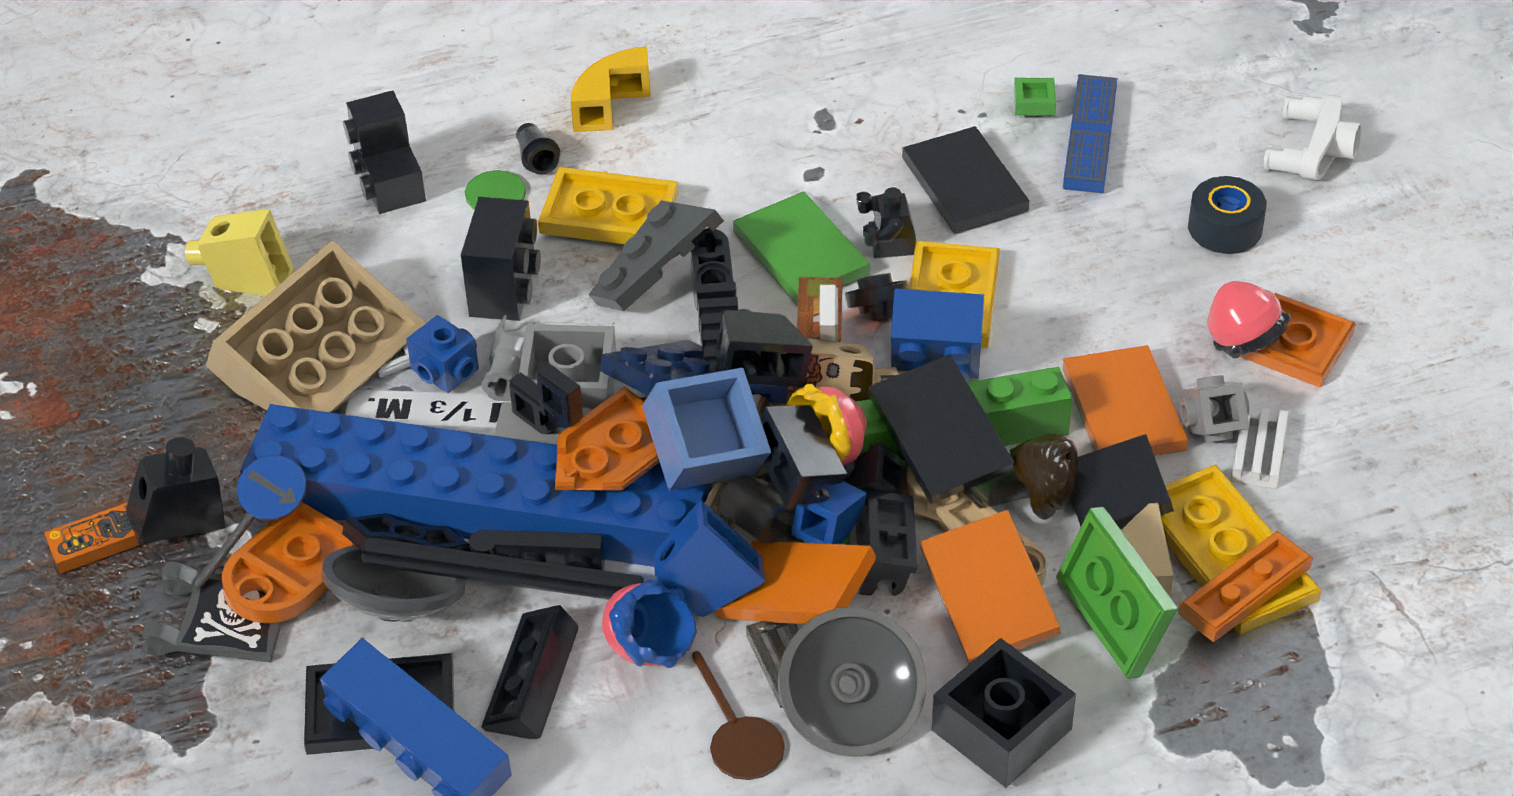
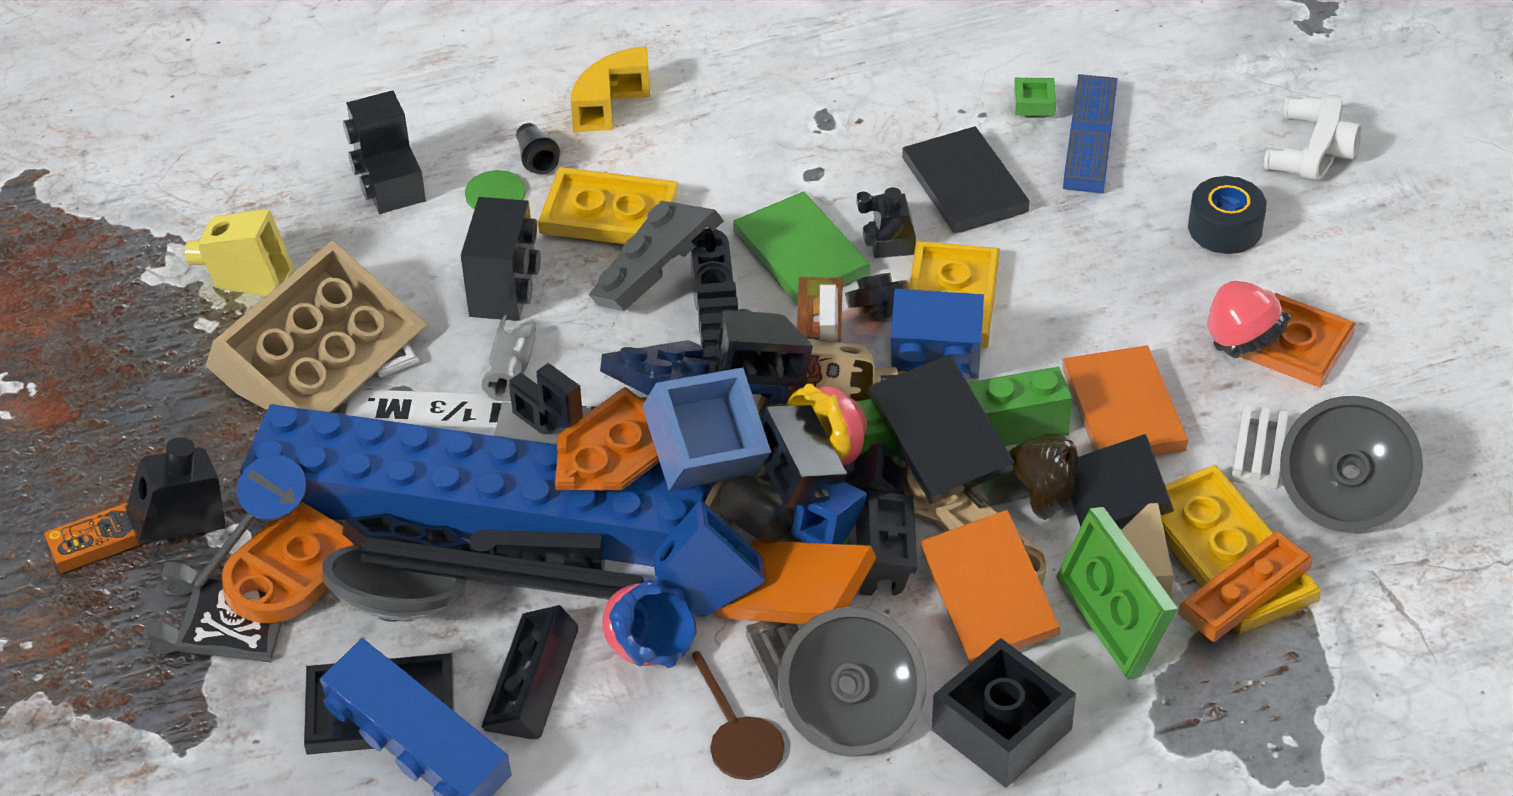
blue brick [406,315,479,393] -> none
light grey brick [519,324,616,410] -> none
light grey brick [1180,375,1250,442] -> none
none -> dark grey dish [1280,396,1423,533]

